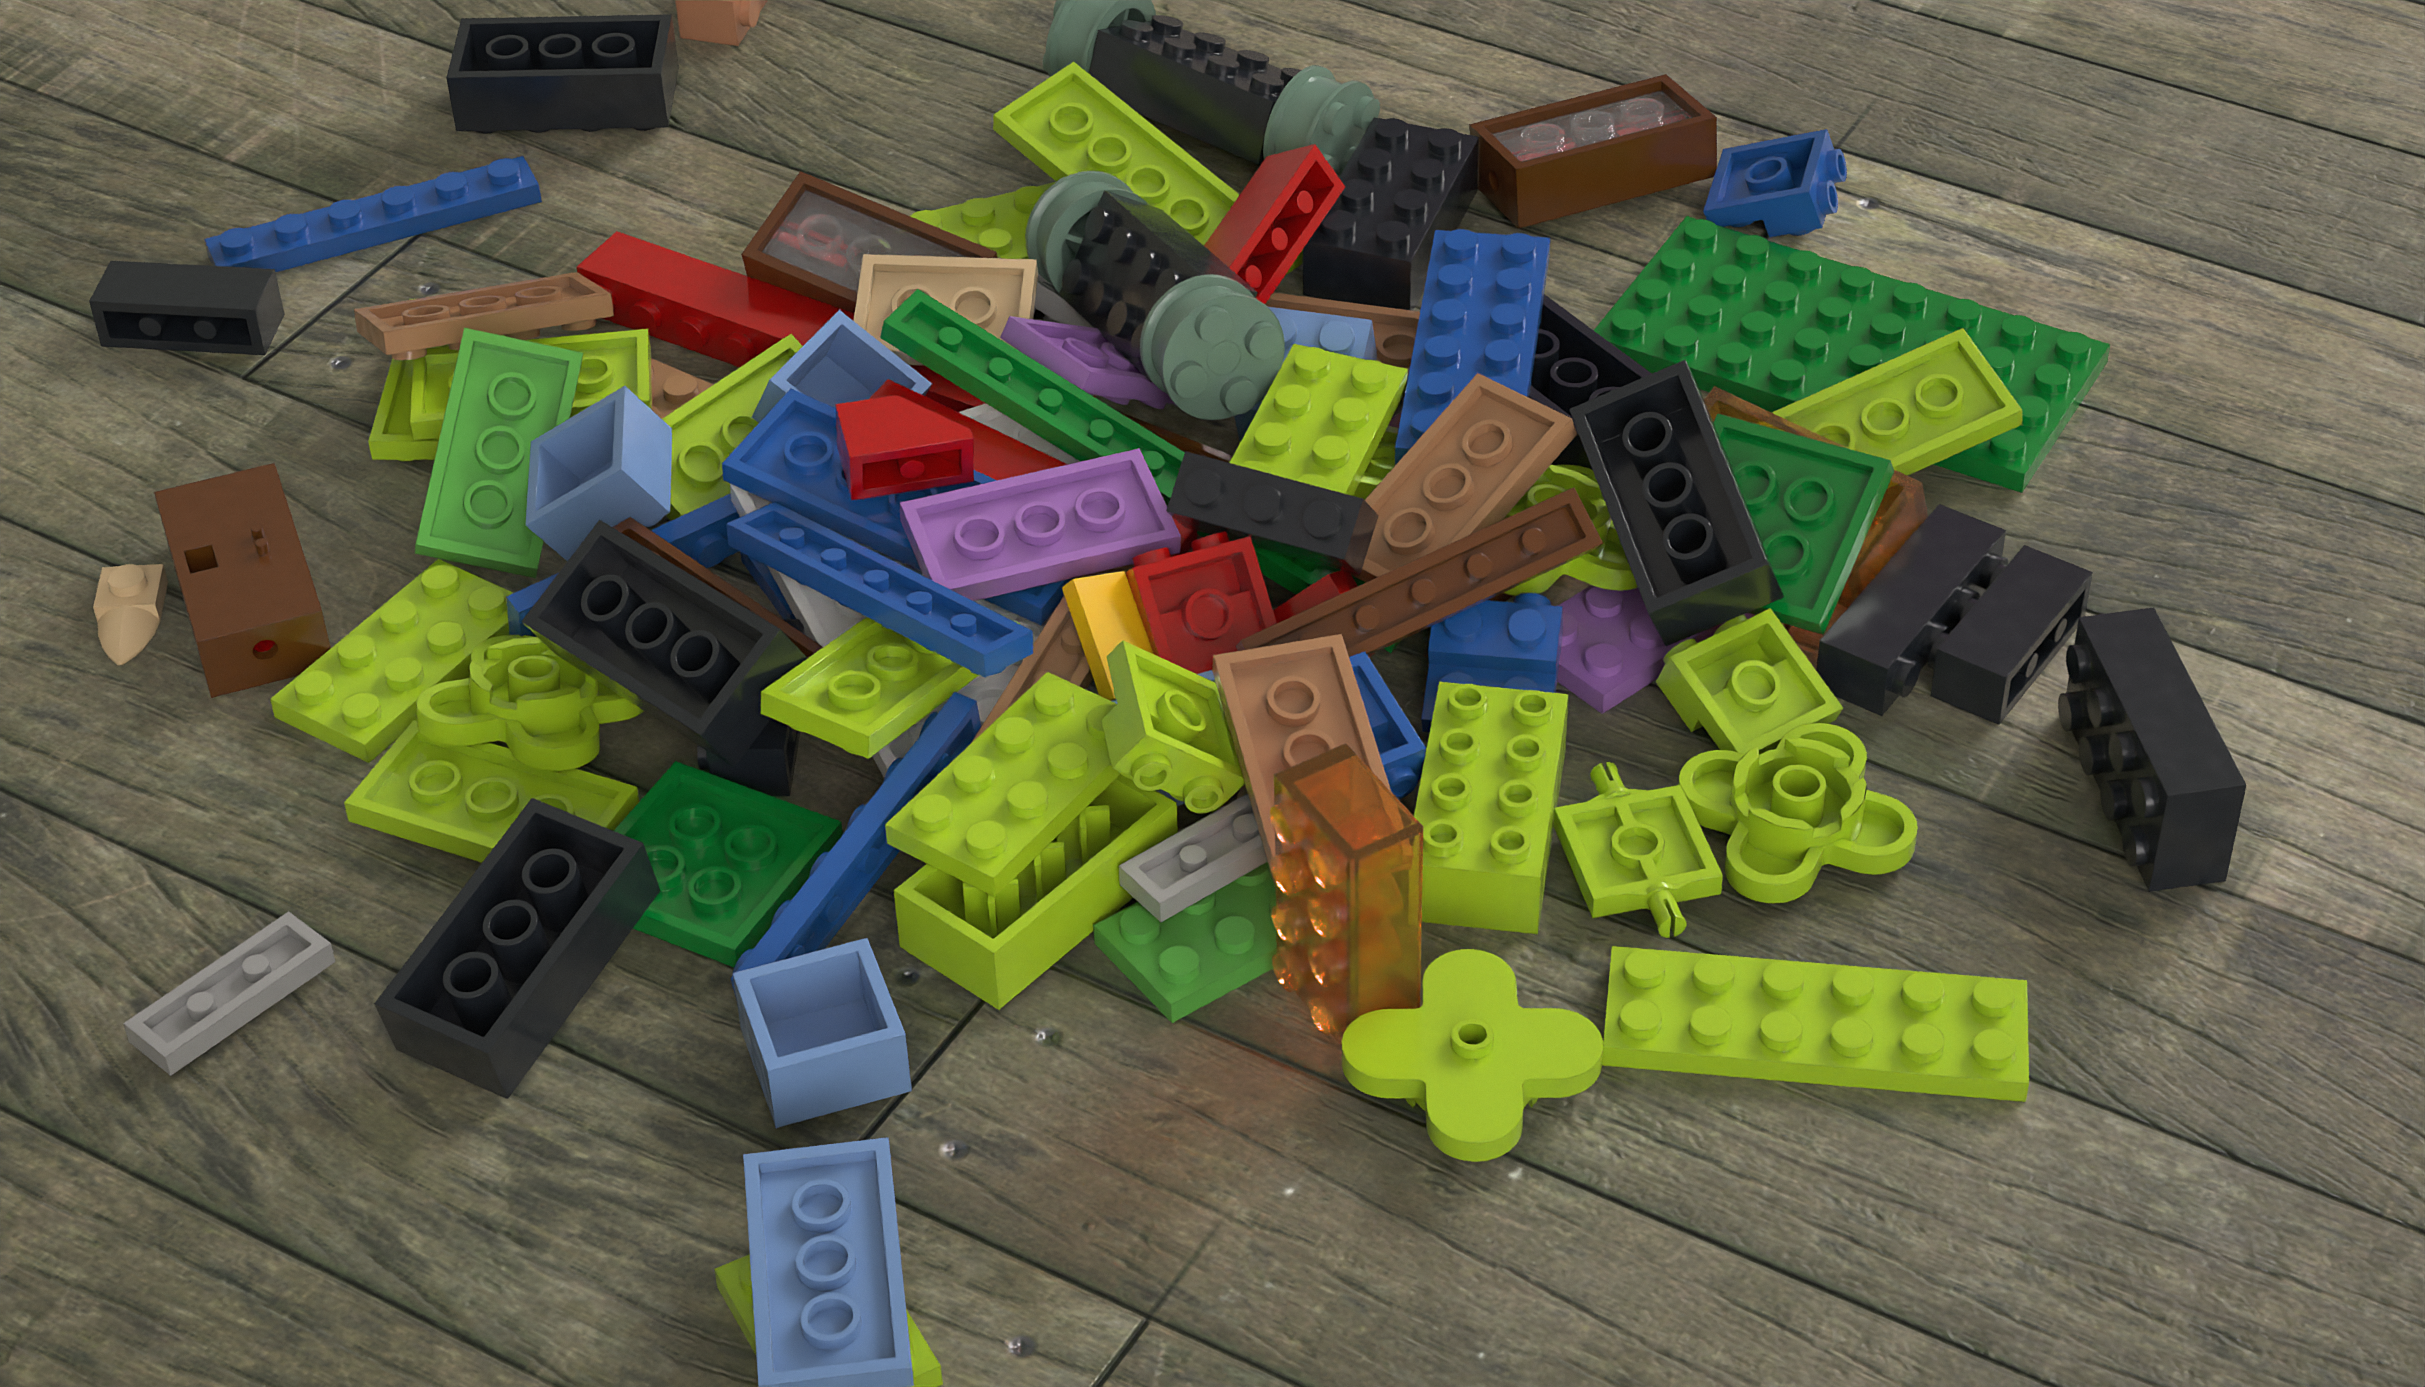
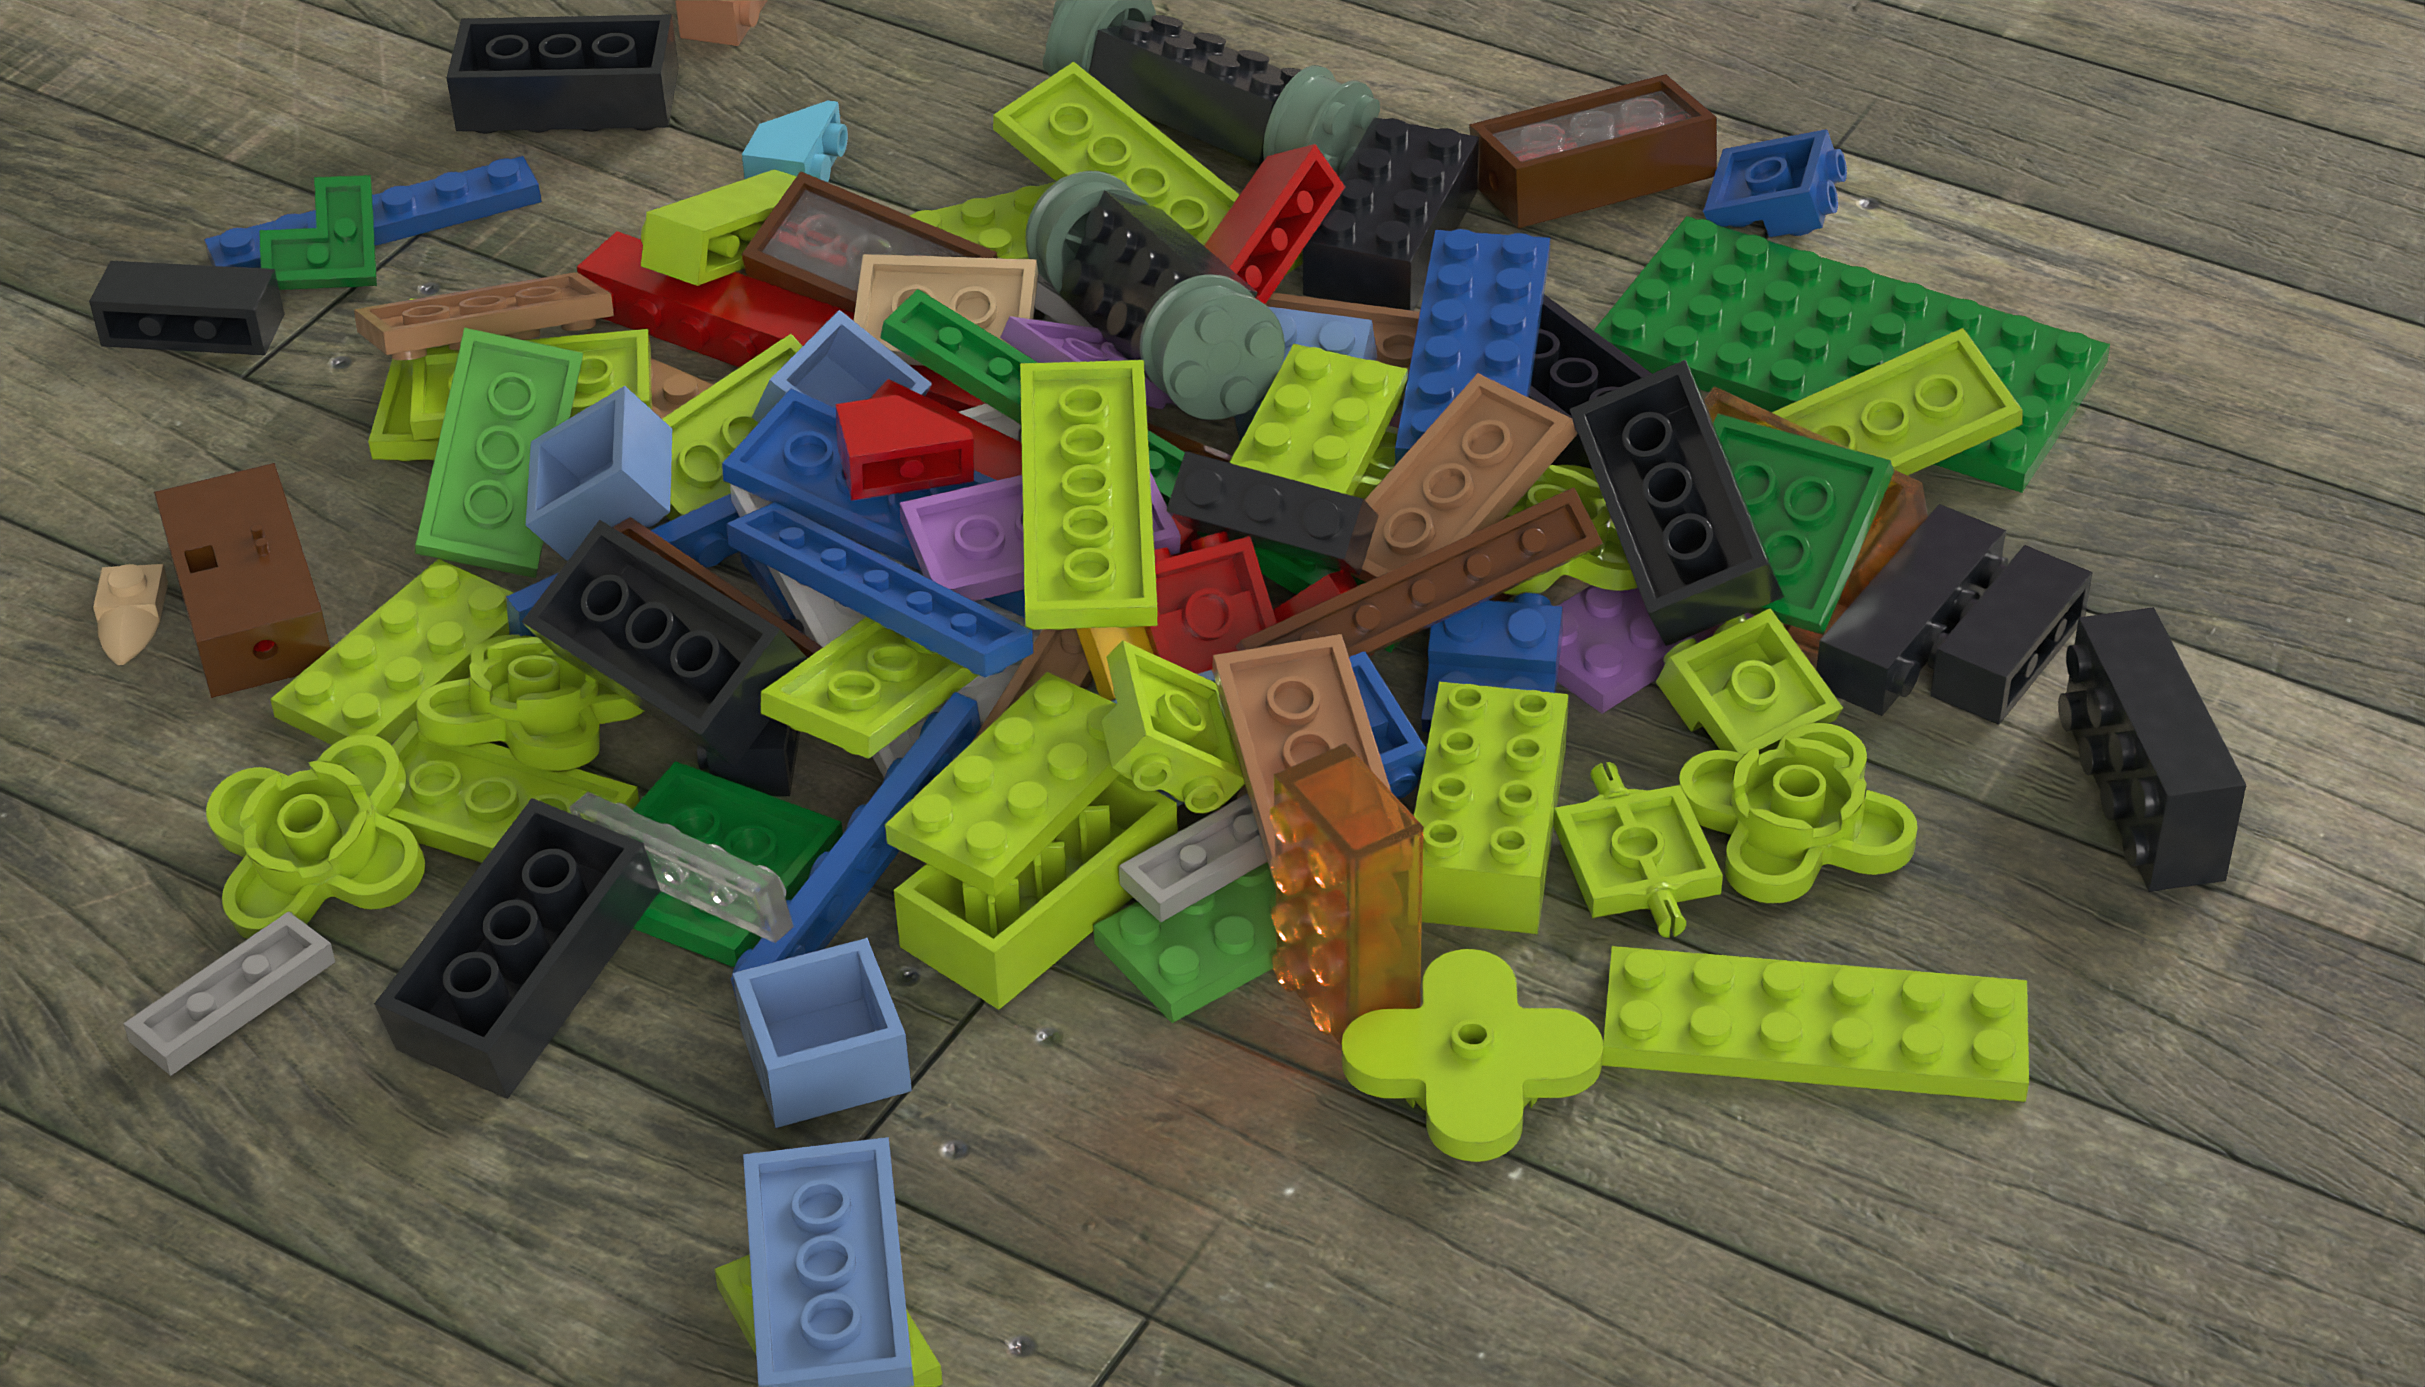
none -> lime plant [206,735,425,939]
none -> green plate [259,175,377,290]
none -> clear plate [569,792,794,943]
none -> lime brick [641,169,797,286]
none -> medium azure slope [742,100,848,182]
none -> lime plate [1020,360,1158,630]

